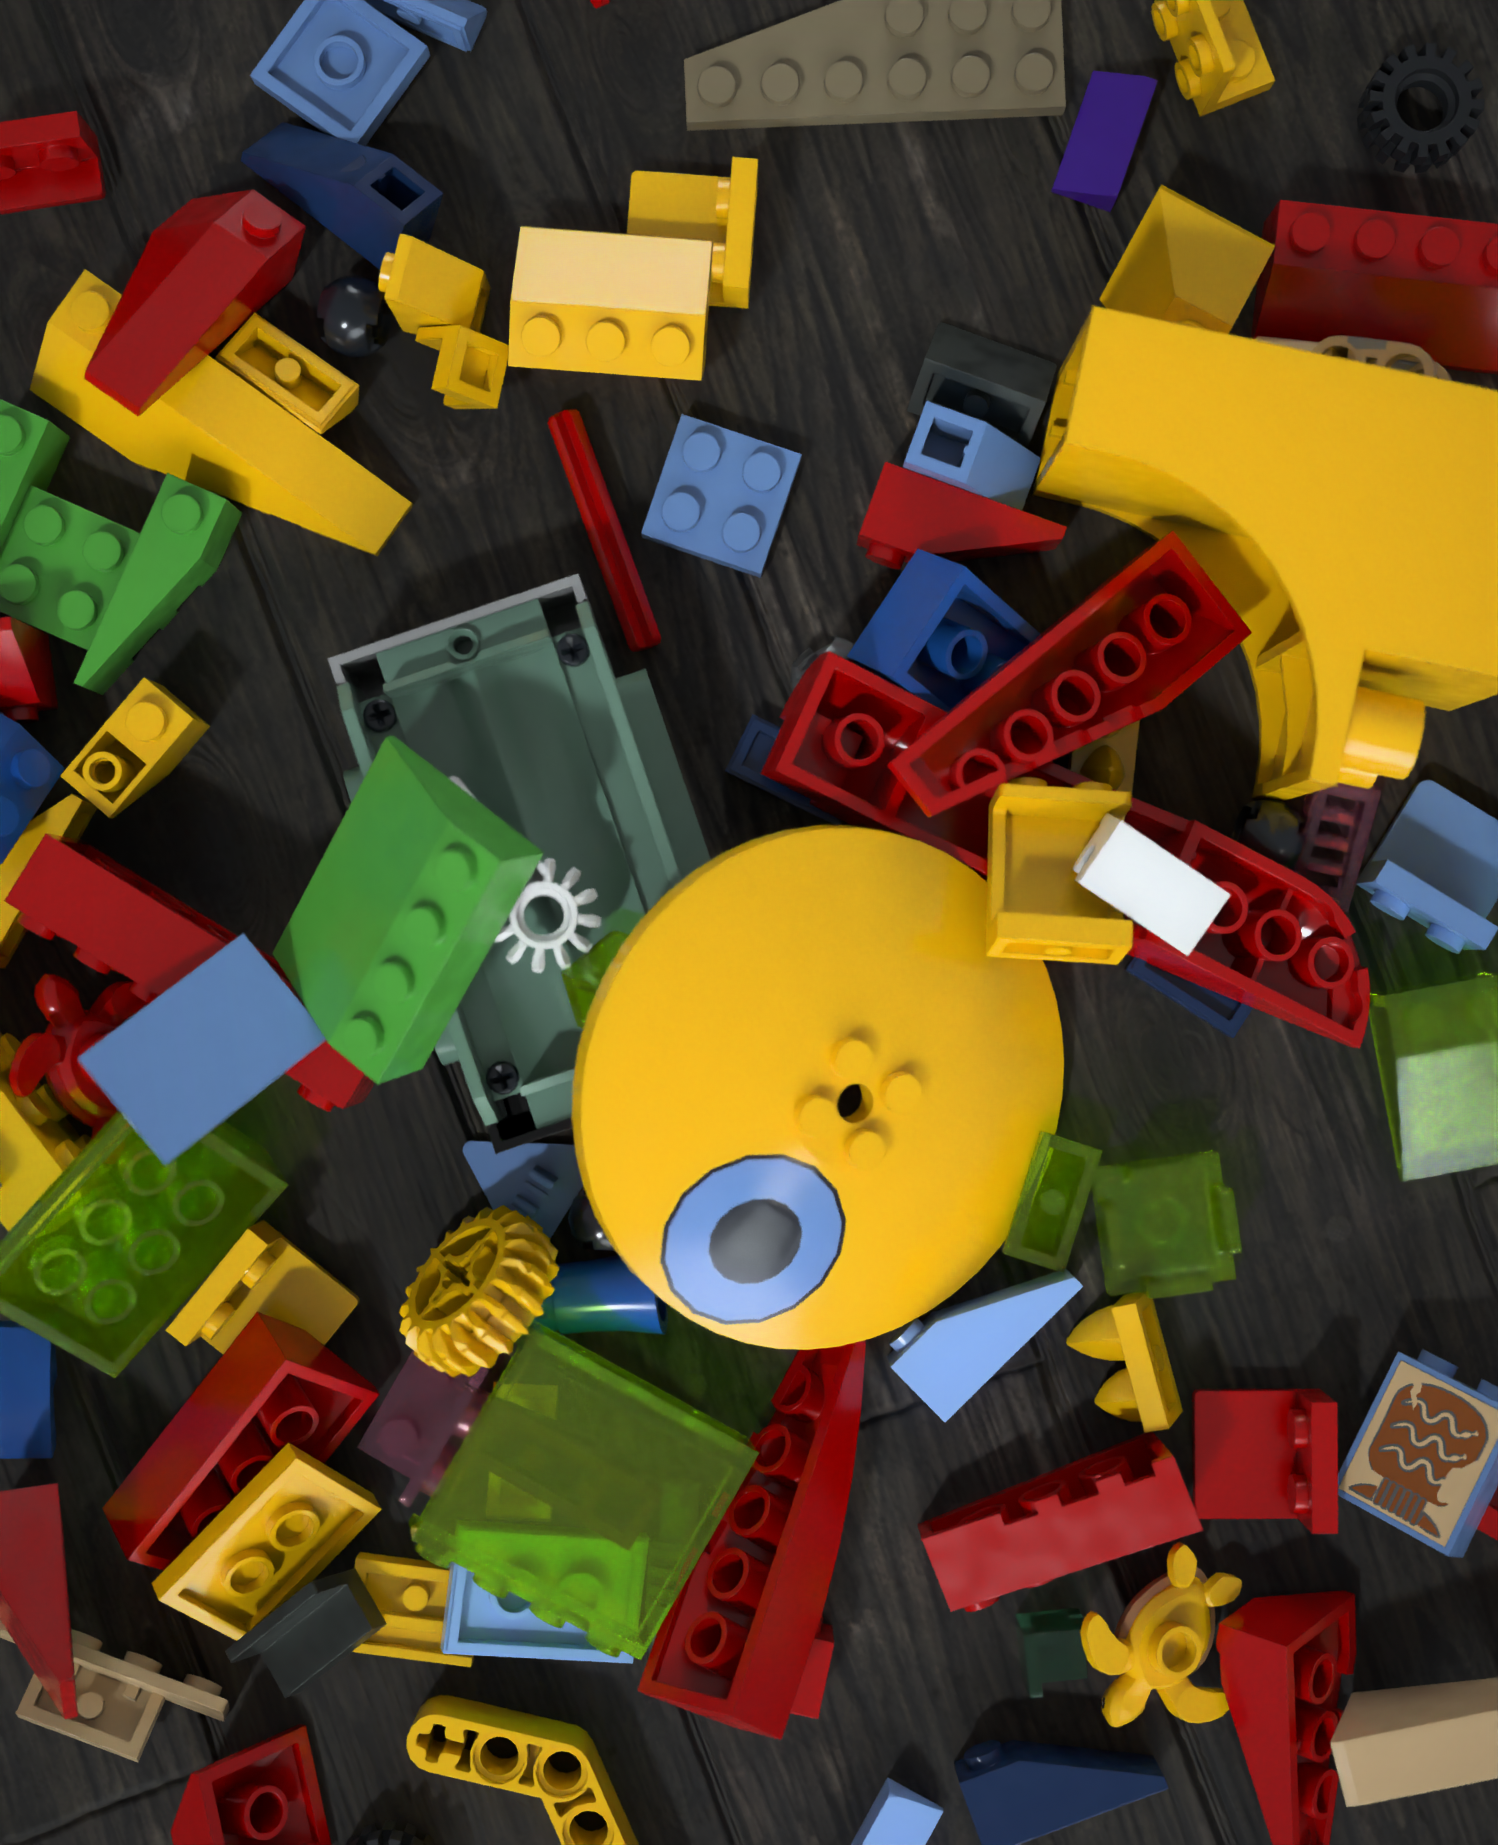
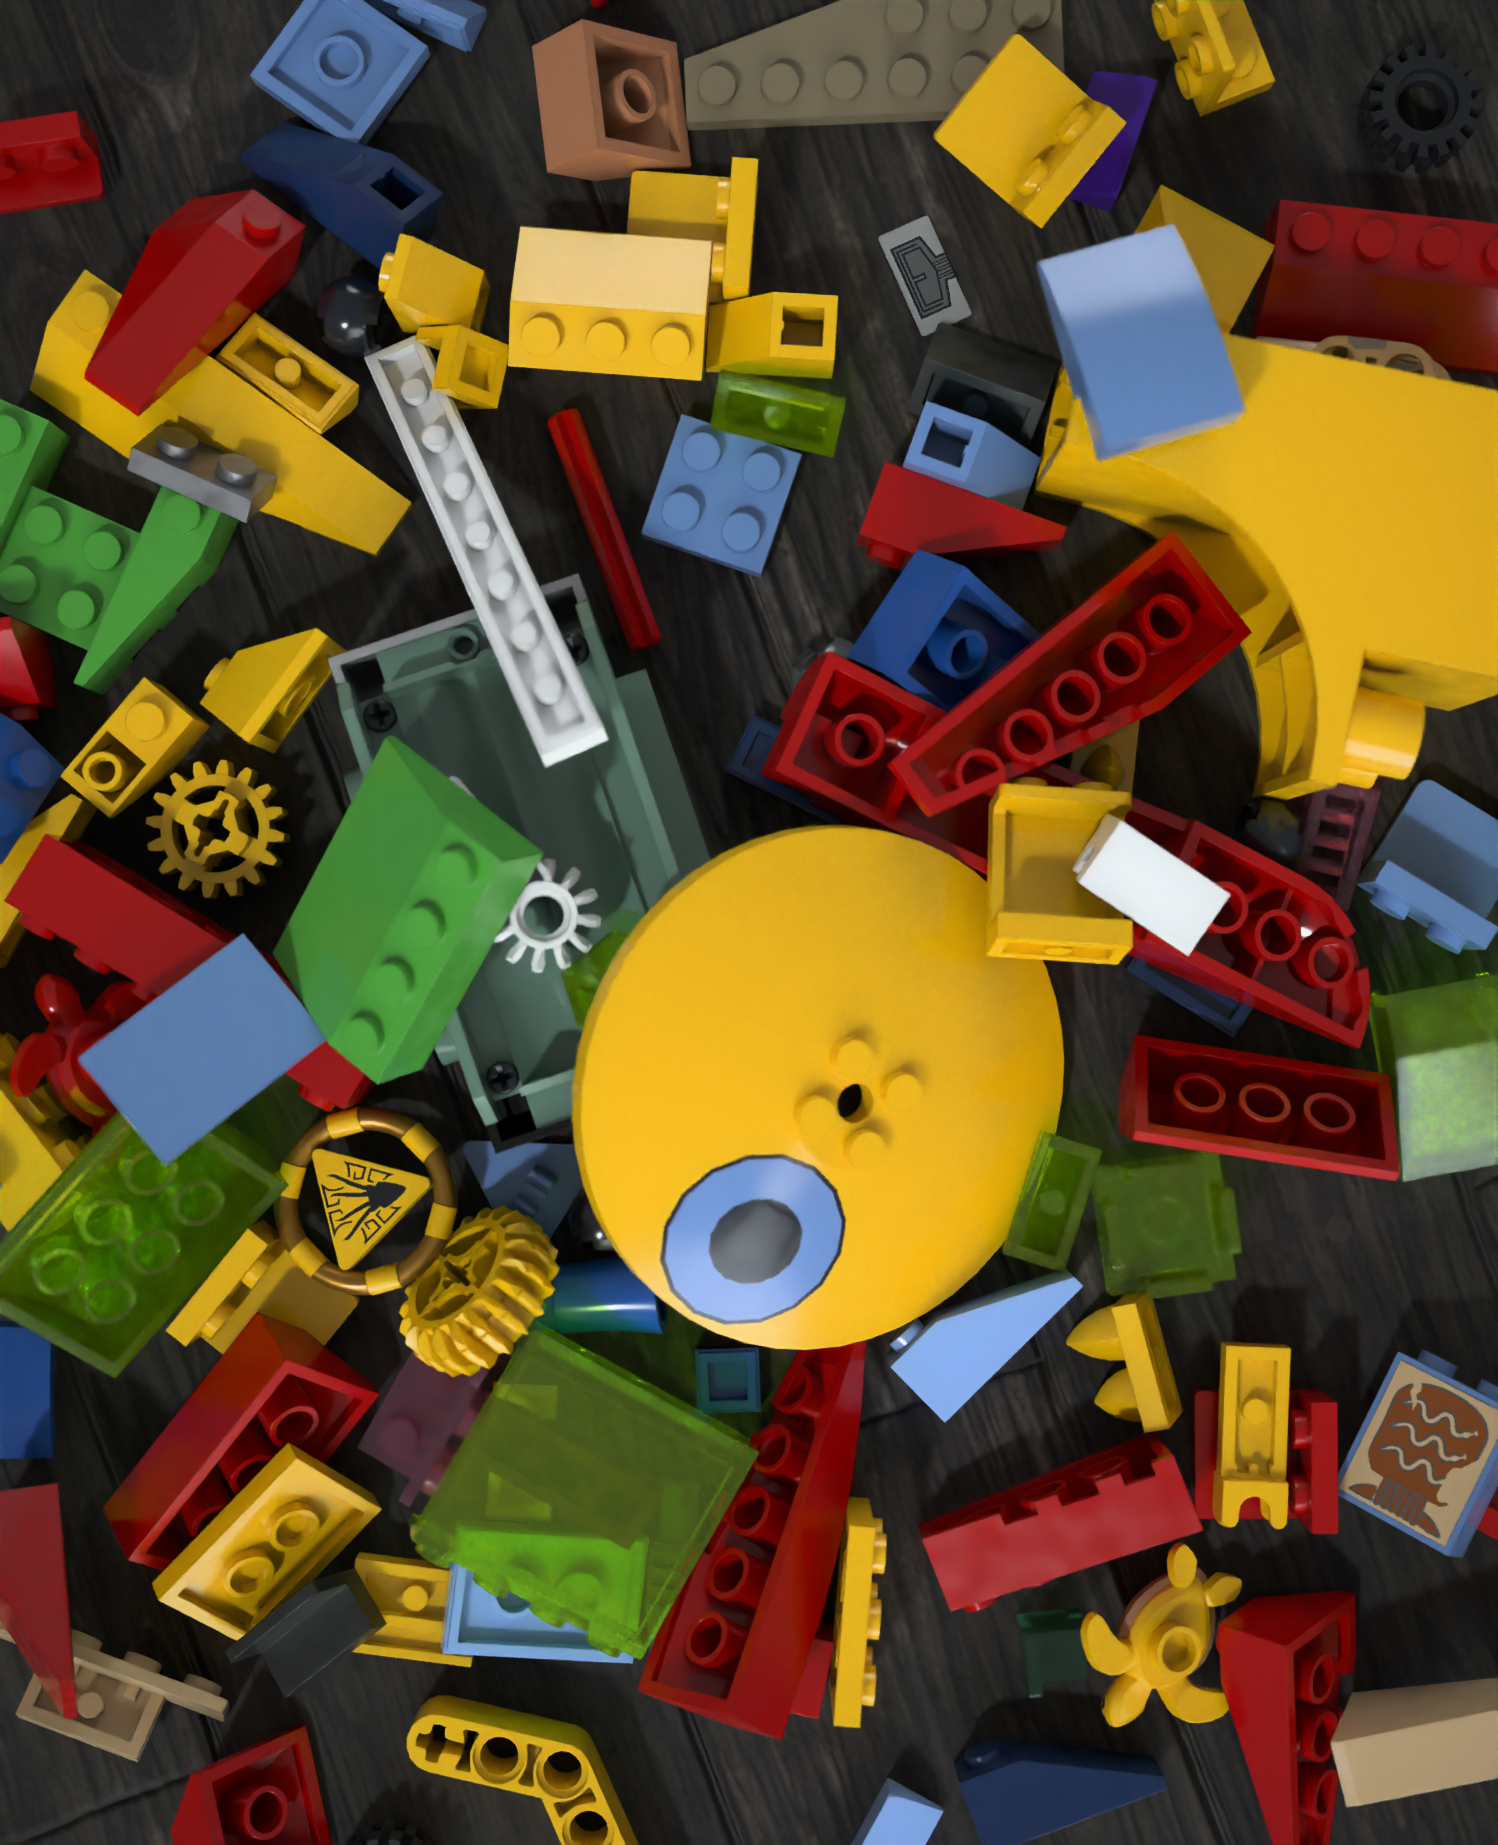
none -> flat silver plate [127,424,278,523]
none -> yellow gear [146,760,290,899]
none -> yellow slope [200,628,348,754]
none -> piece [273,1106,458,1296]
none -> white tile [364,334,609,767]
none -> nougat slope [532,19,691,181]
none -> tile [695,1344,761,1414]
none -> yellow slope [706,292,838,379]
none -> clear neon green slope [709,369,847,457]
none -> yellow plate [829,1497,886,1728]
none -> sticker [878,216,972,336]
none -> yellow bracket [934,34,1127,228]
none -> medium blue slope [1036,224,1245,461]
none -> red slope [1118,1035,1400,1181]
none -> yellow plate [1212,1342,1291,1530]

